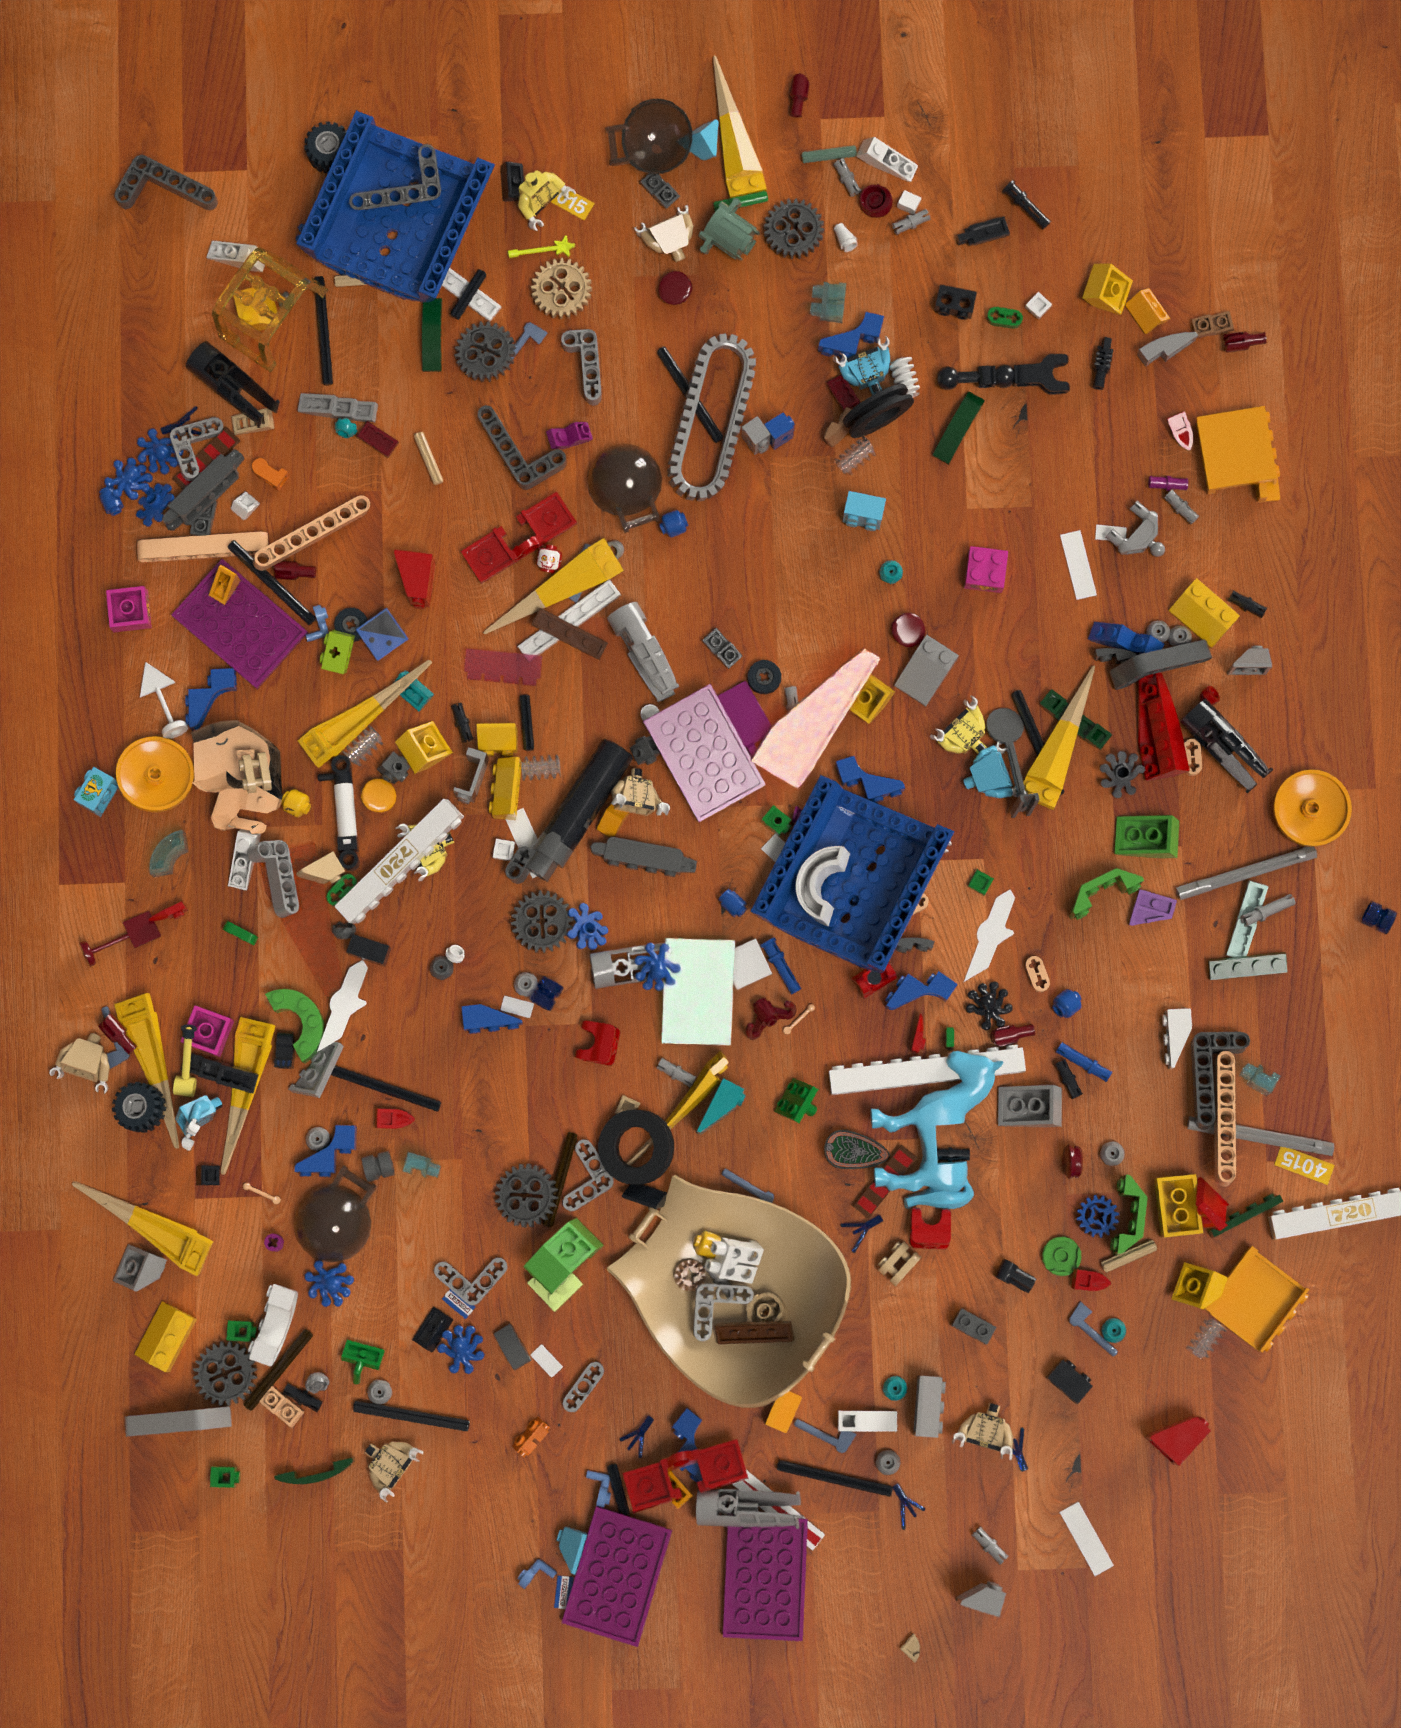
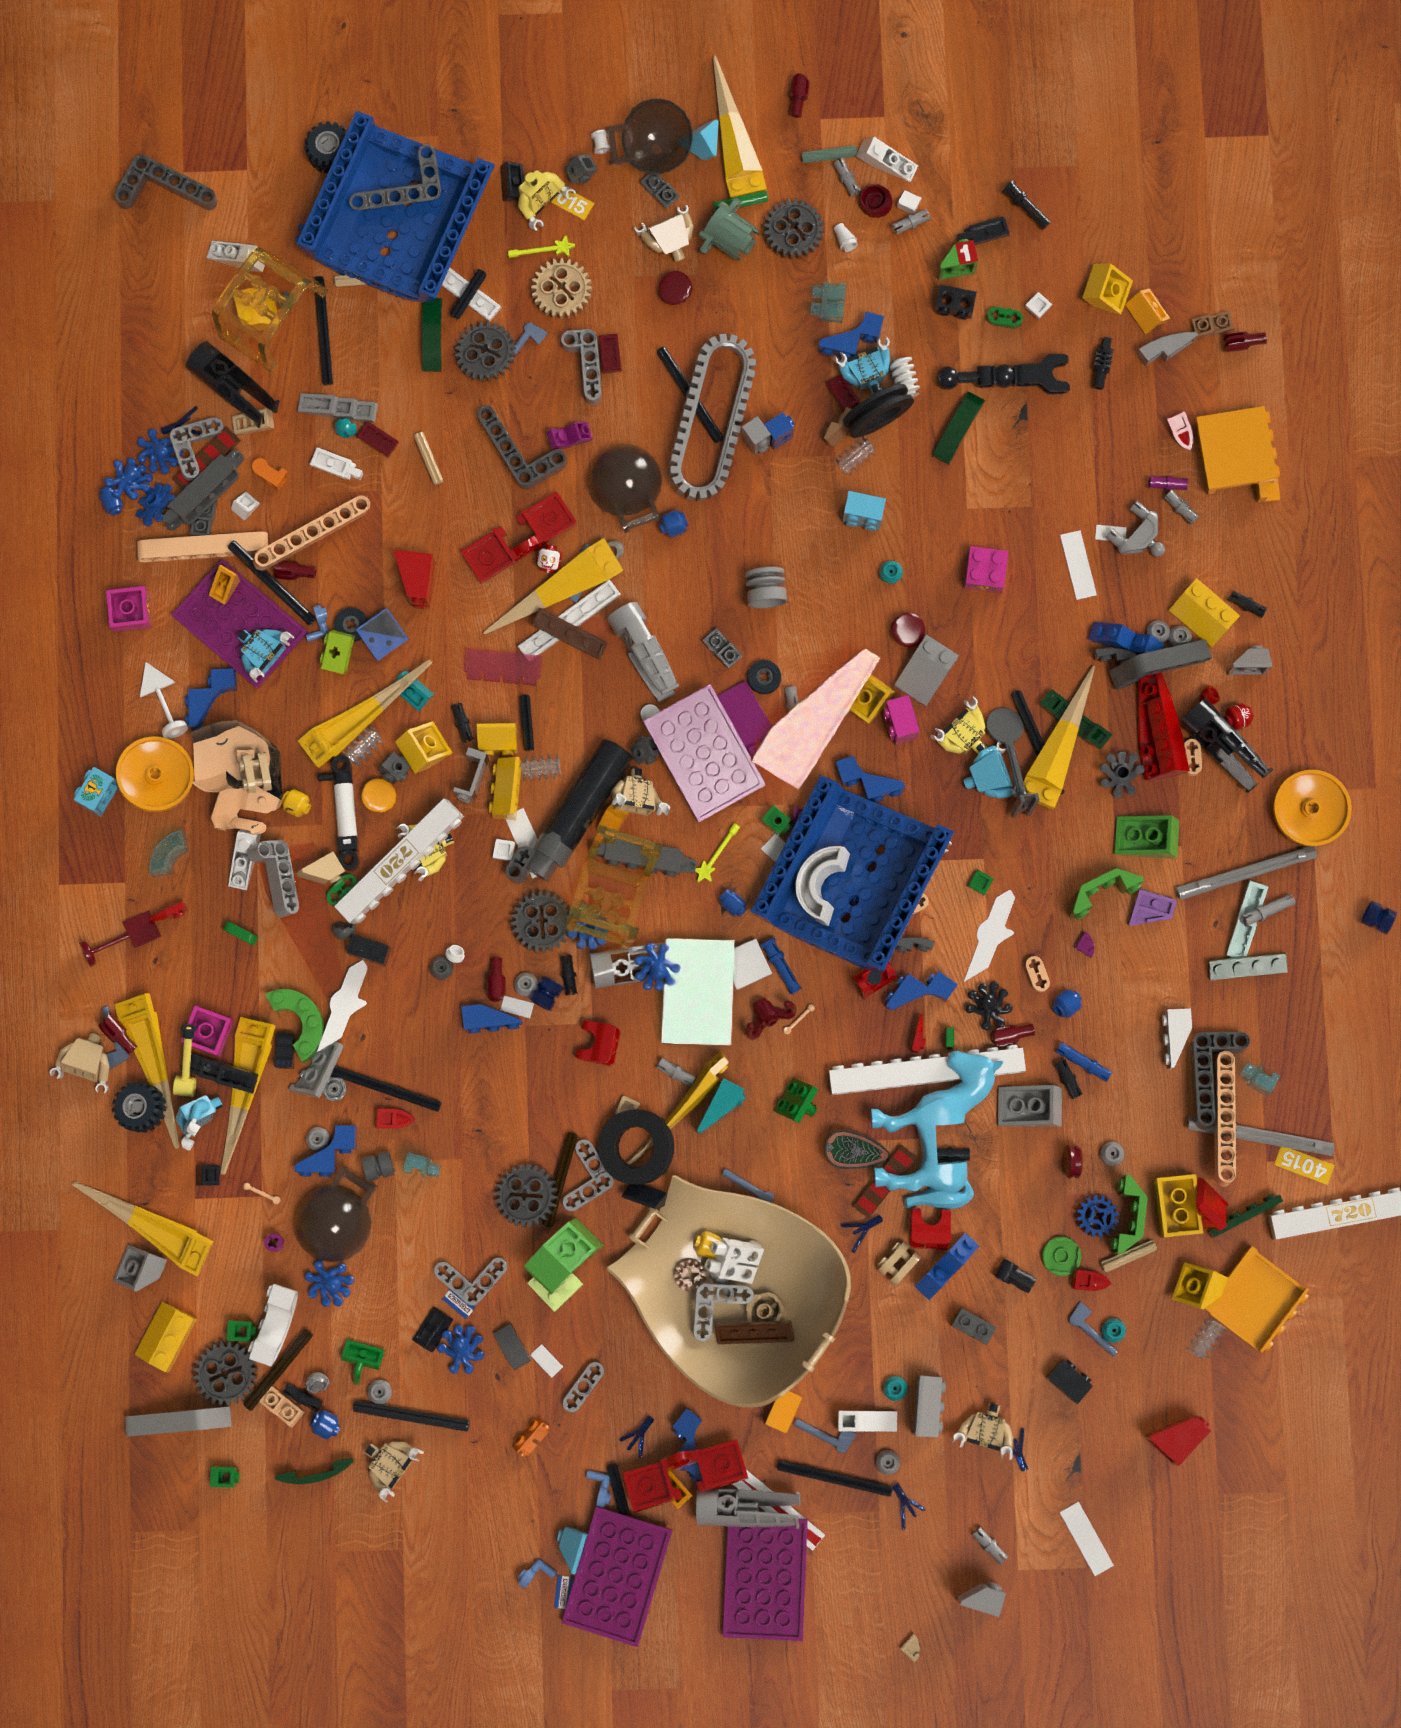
none -> medium azure torso [238,629,294,683]
none -> blue head [309,1410,340,1440]
none -> white hinge [310,448,364,480]
none -> light grey plate [323,1077,346,1101]
none -> dark red arm [486,957,506,1003]
none -> black pin [560,955,578,996]
none -> dark grey brick [564,154,598,184]
none -> clear yellow windscreen [565,825,663,950]
none -> white bush [591,130,611,154]
none -> dark red plate [599,334,622,374]
none -> neon yellow piece [695,823,740,882]
none -> light grey wheel [745,567,787,608]
none -> dark pink brick [882,695,920,745]
none -> blue arch [915,1233,979,1300]
none -> bright green slope [938,239,978,280]
none -> magenta tile [1075,932,1094,958]
none -> red head [1224,703,1254,730]

